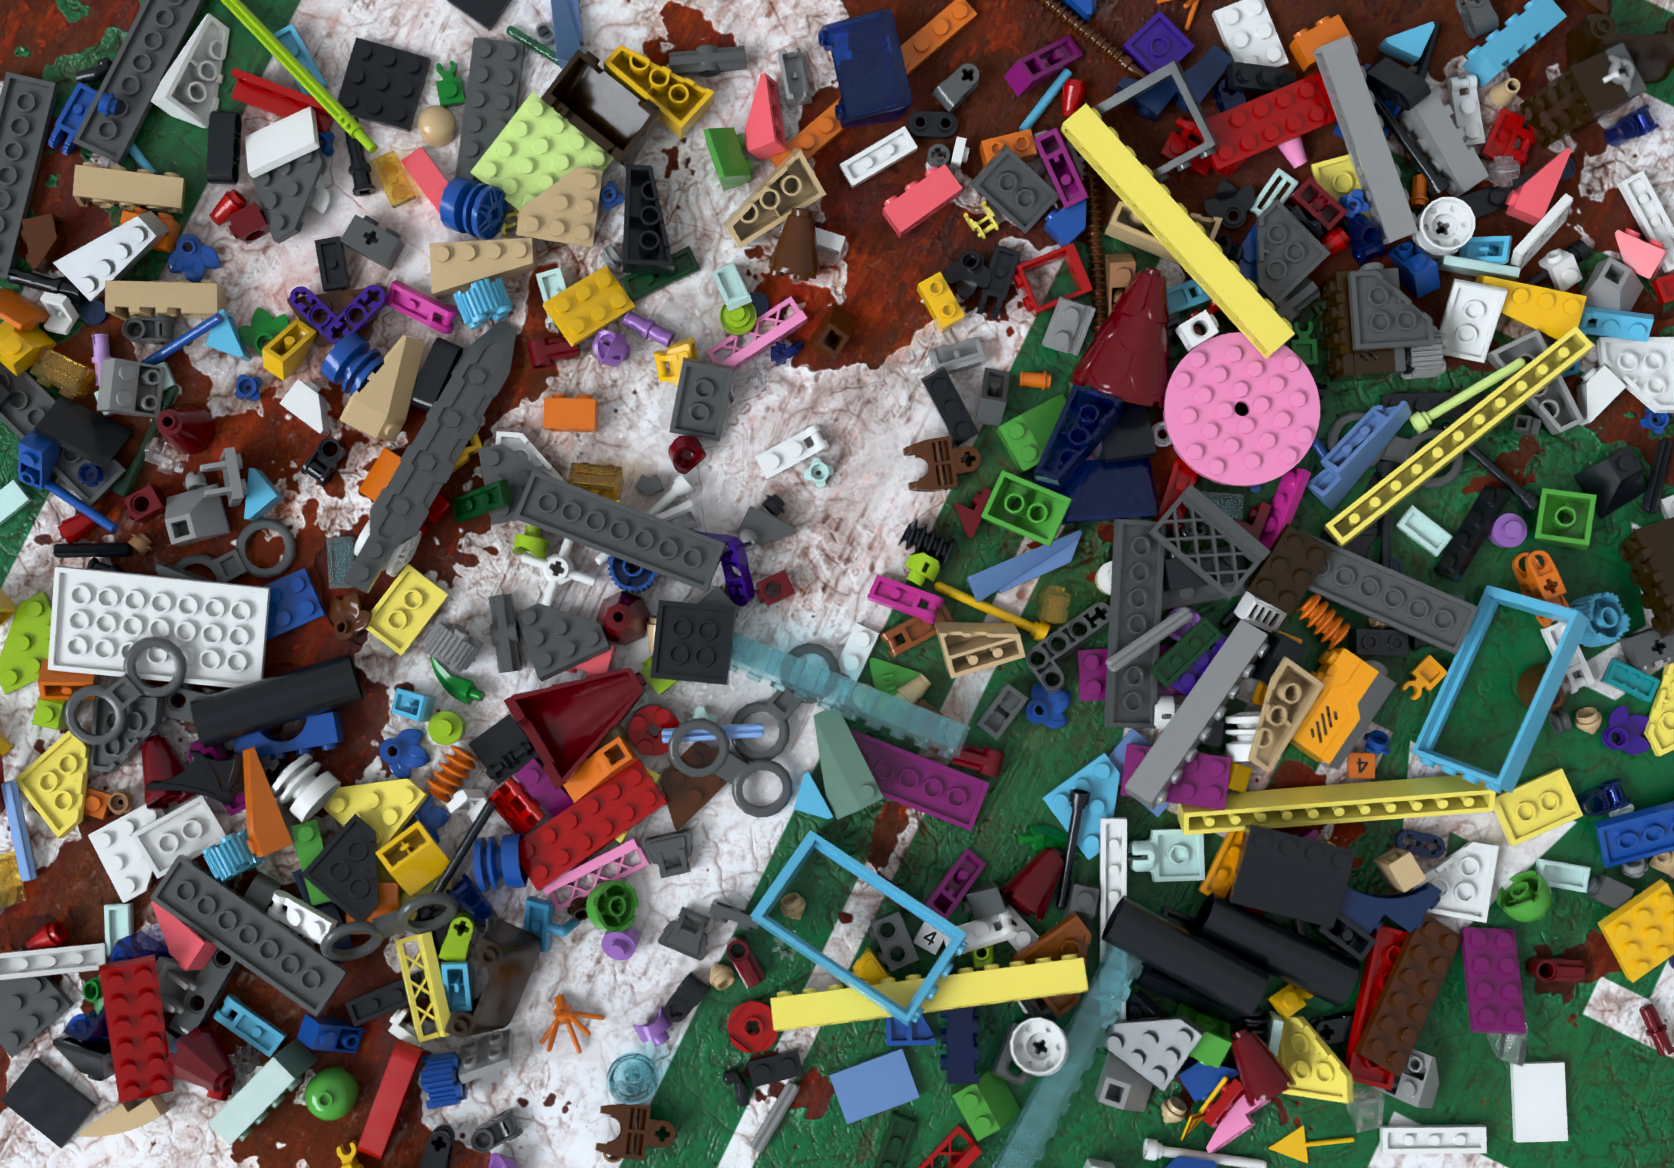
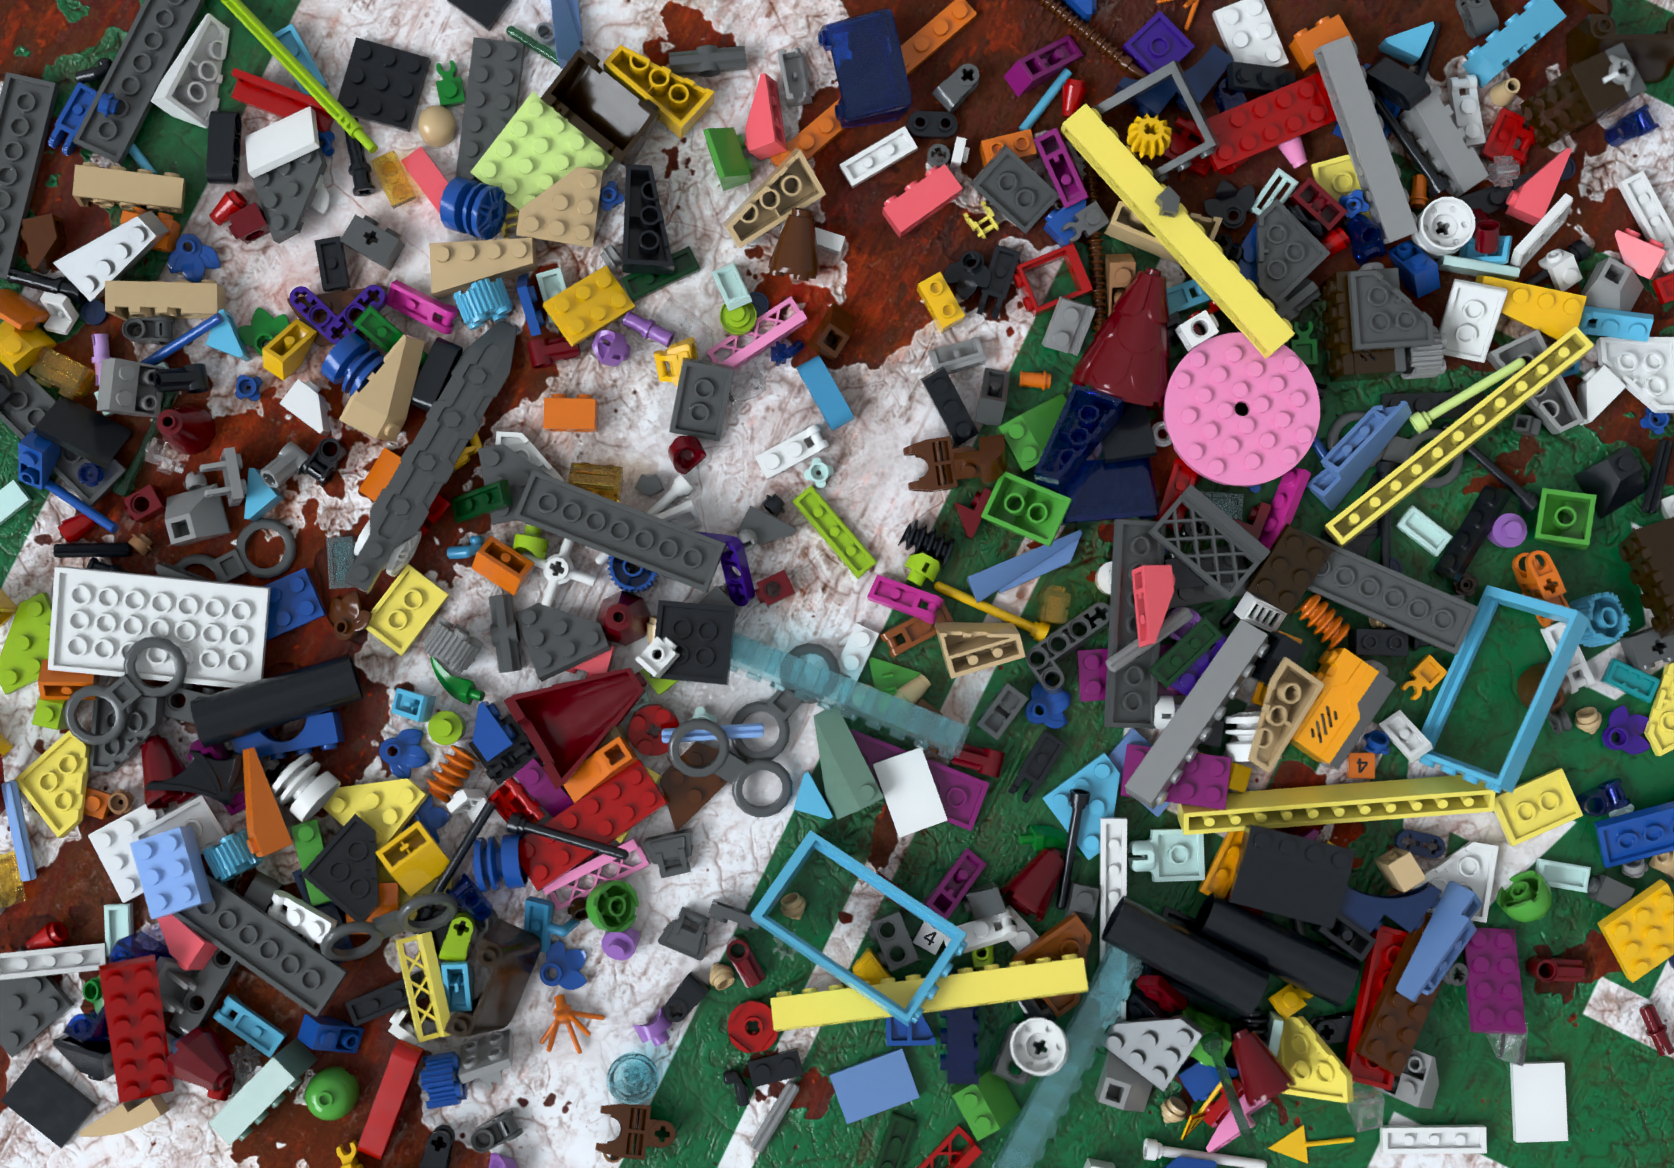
none -> light blue brick [130,826,213,920]
none -> black piece [153,363,210,394]
none -> light grey piece [260,441,310,488]
none -> green tile [353,305,428,370]
none -> dark azure arm [447,536,484,559]
none -> orange brick [471,536,534,596]
none -> blue slope [472,701,517,762]
none -> black piece [507,812,629,860]
none -> blue wing [517,273,545,336]
none -> blue plate [540,940,587,990]
none -> white brick [635,636,680,679]
none -> lime tile [792,485,877,579]
none -> dark azure beam [796,355,854,431]
none -> white tile [873,747,948,838]
none -> reddish brown brick [953,434,1008,483]
none -> black hinge [1008,729,1066,803]
none -> flat silver plate [1061,201,1110,244]
none -> yellow gear [1127,113,1172,160]
none -> coral slope [1132,565,1175,647]
none -> dark red plate [1136,975,1188,1012]
none -> dark grey piece [1154,186,1180,218]
none -> clear green piece [1200,1032,1256,1151]
none -> white plate [1379,710,1433,763]
none -> medium blue wedge [1396,881,1482,1002]
none -> dark grey bush [1443,962,1469,986]
none -> dark brown plate [1453,572,1478,597]
none -> dark red piece [1472,208,1500,254]

